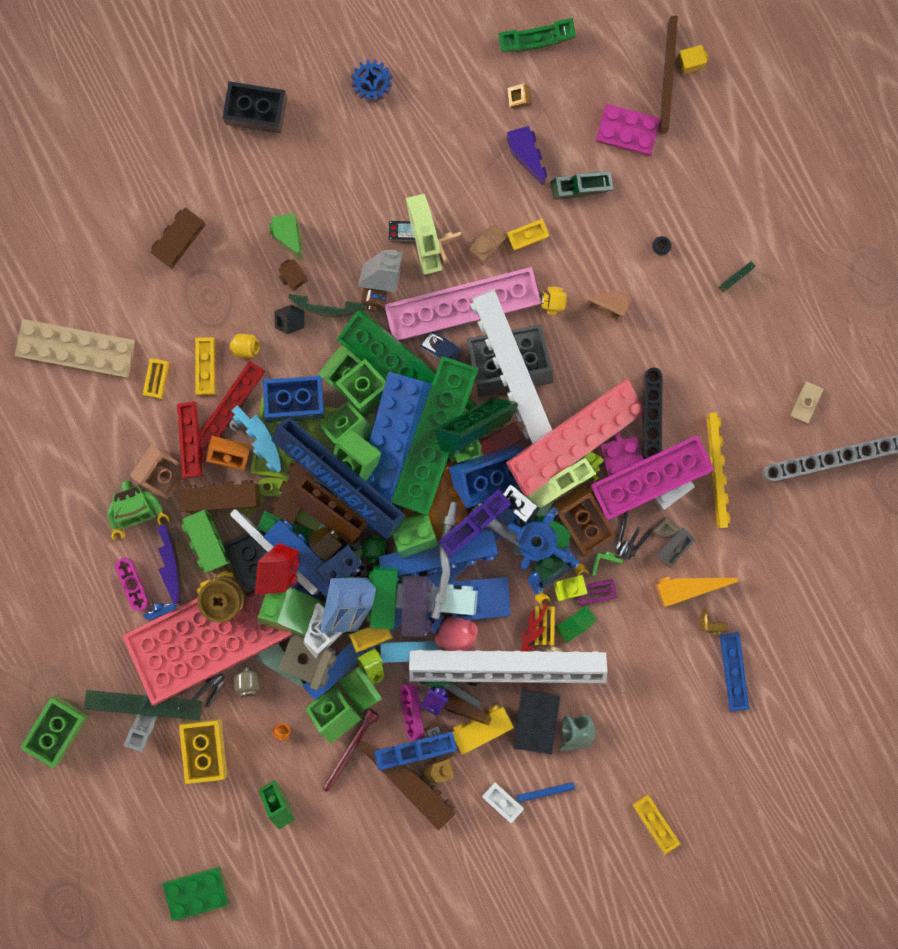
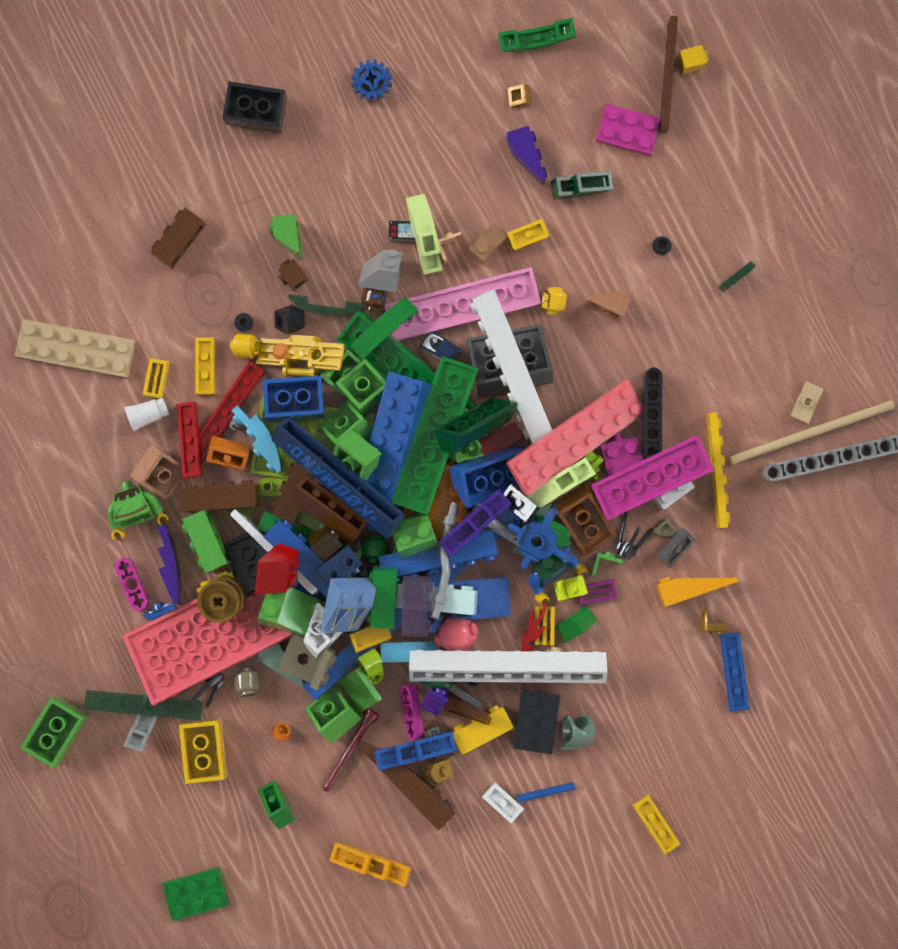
none -> white plant [125,398,169,432]
none -> black plate [234,313,254,332]
none -> yellow piece [256,335,345,377]
none -> light orange slope [329,842,412,887]
none -> green slope [349,297,419,361]
none -> tan piece [729,400,895,465]

